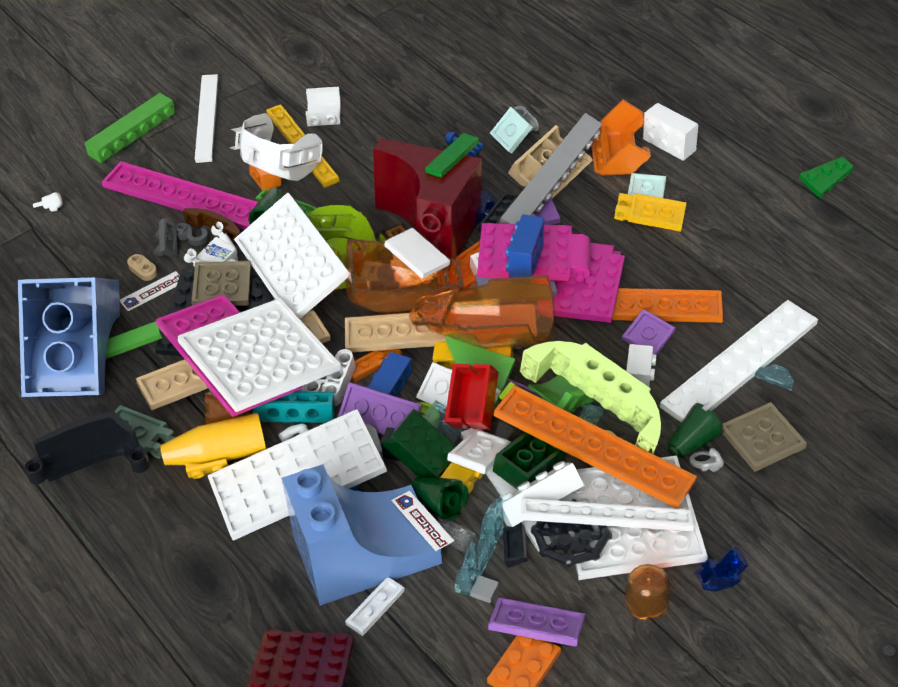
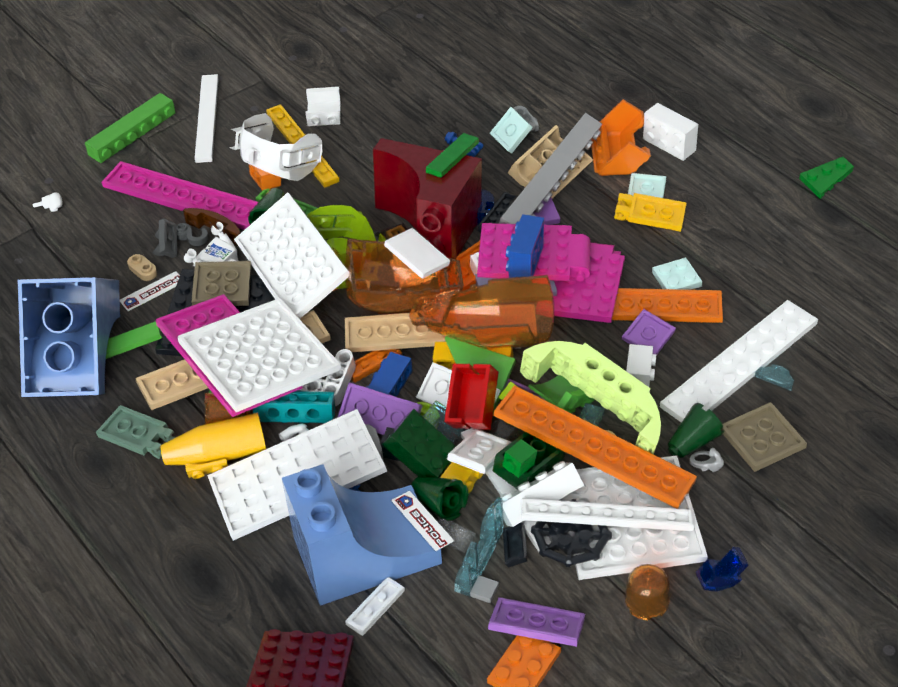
black panel [24,411,150,485] -> none
none -> green brick [502,439,537,478]
none -> light aqua plate [652,257,702,290]

